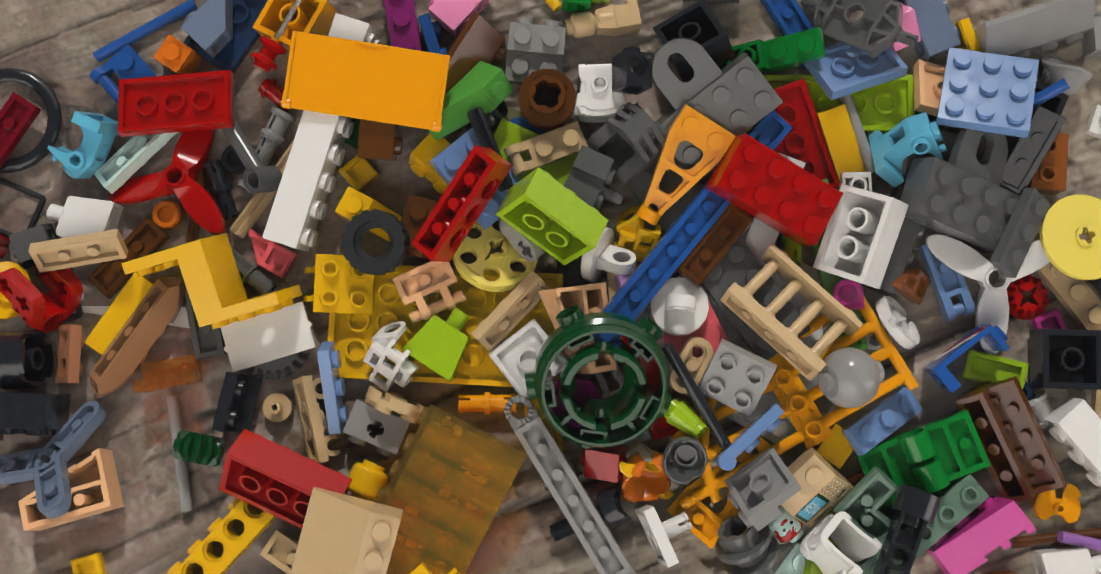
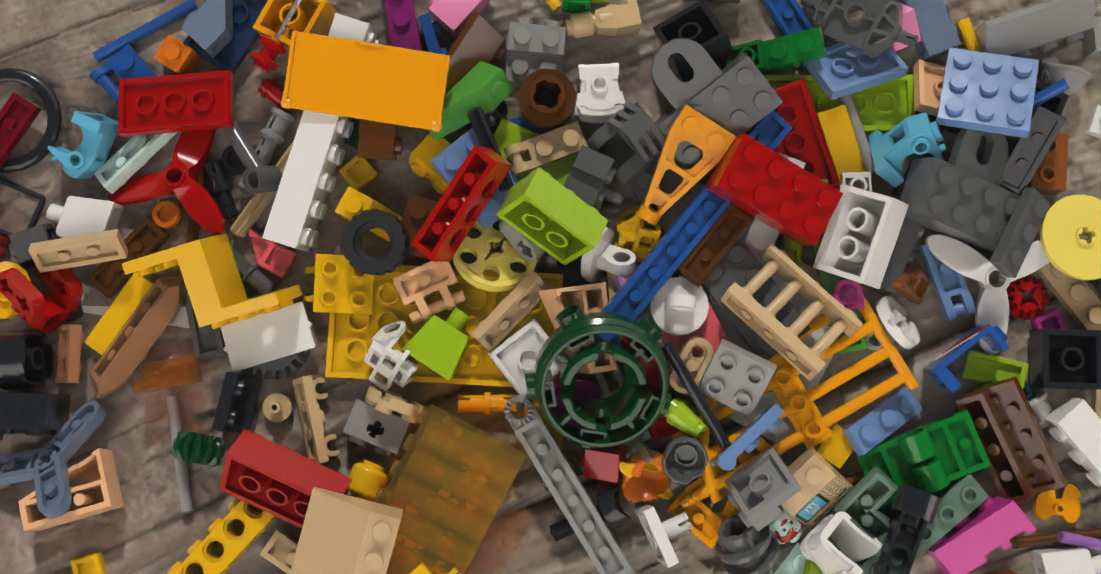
medium blue plate [317,341,349,435] -> none
black brick [612,47,652,95] -> none
light grey brick [818,348,885,408] -> none

